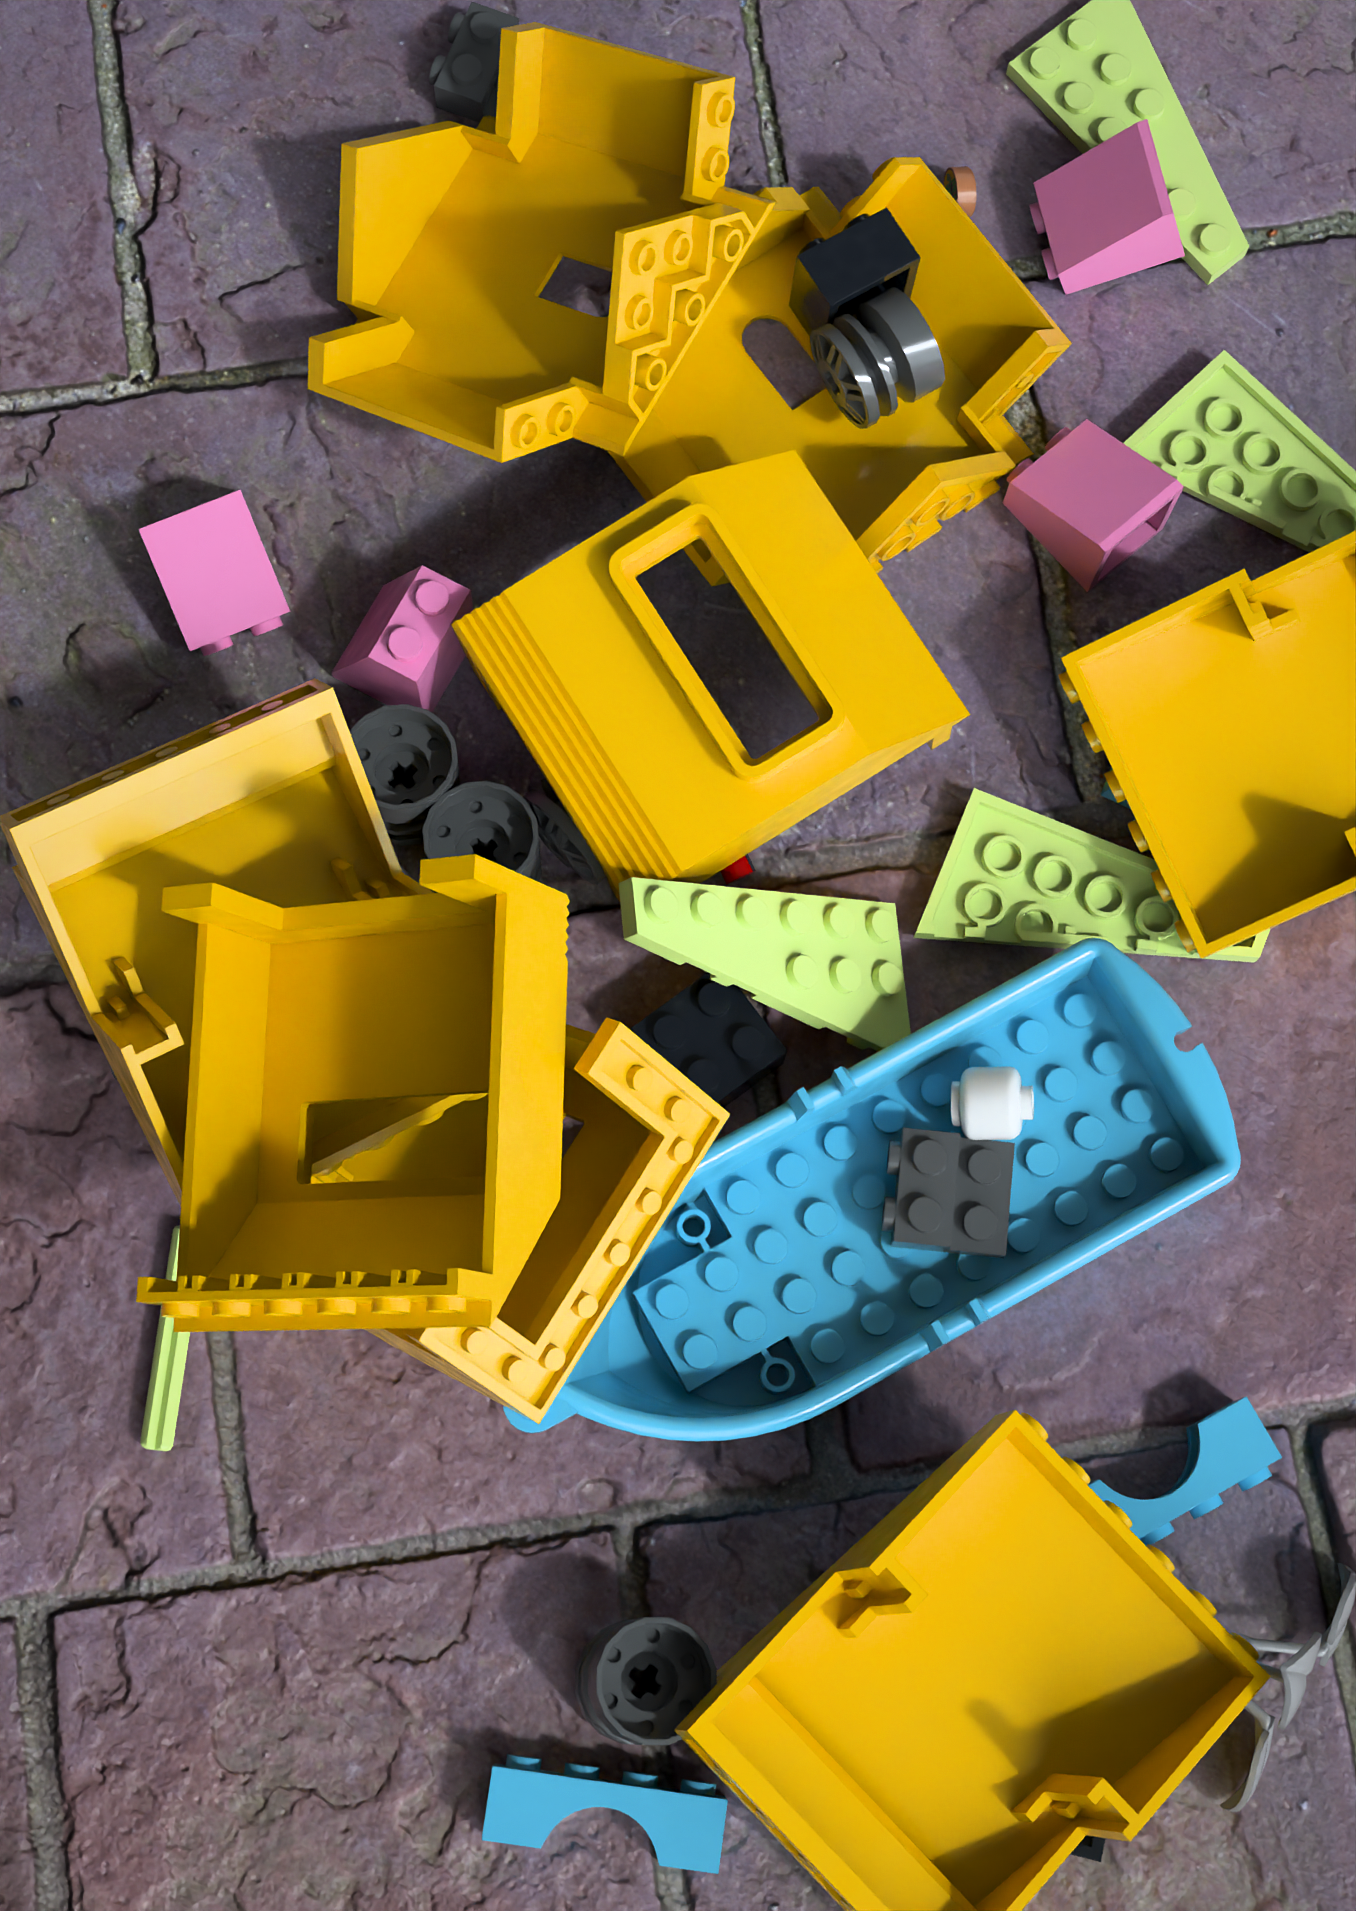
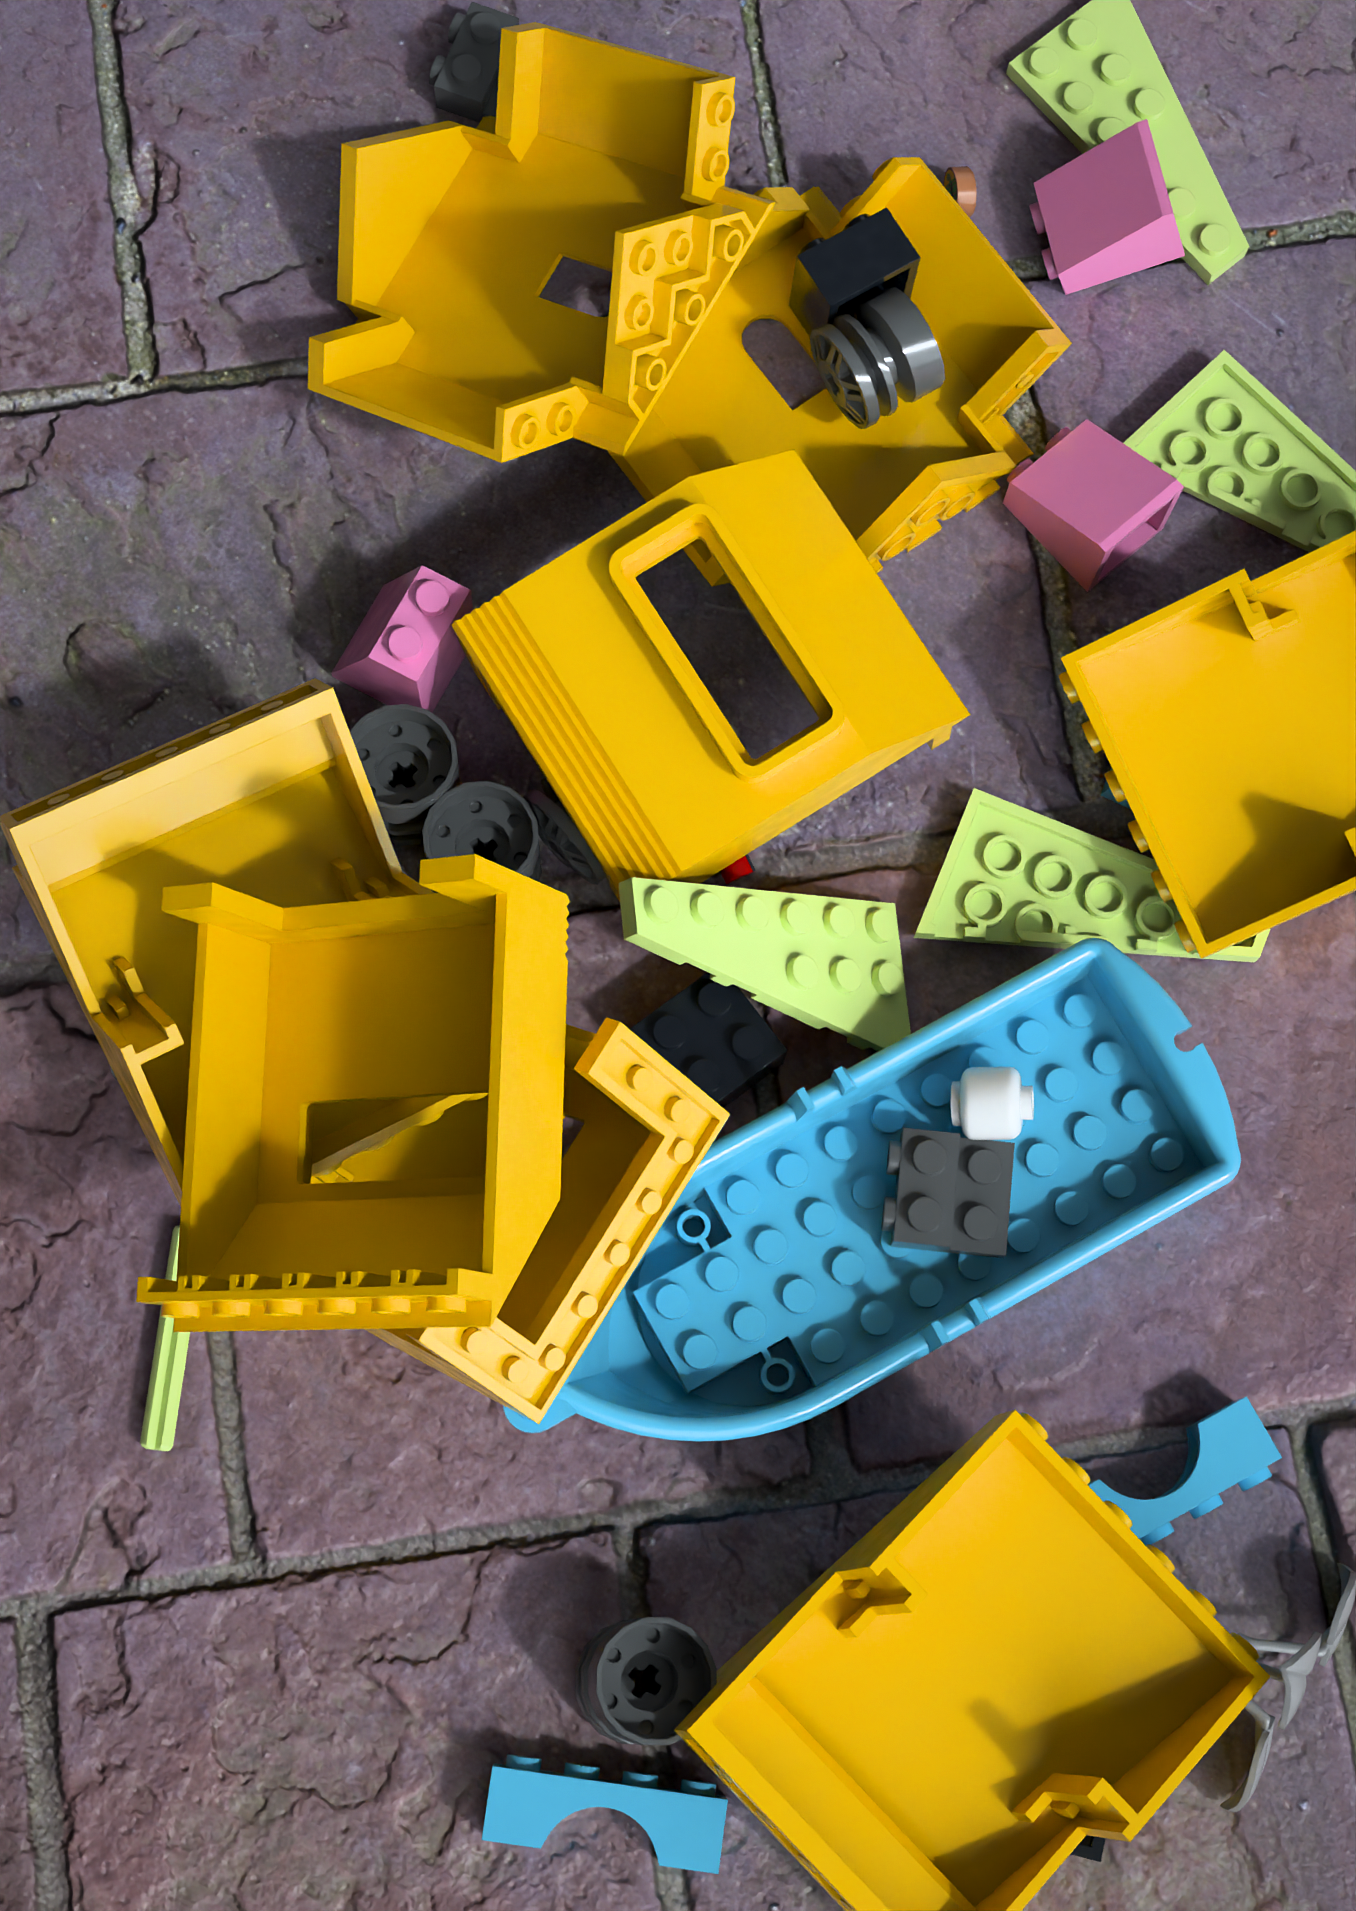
bright pink slope [138,490,290,656] -> none

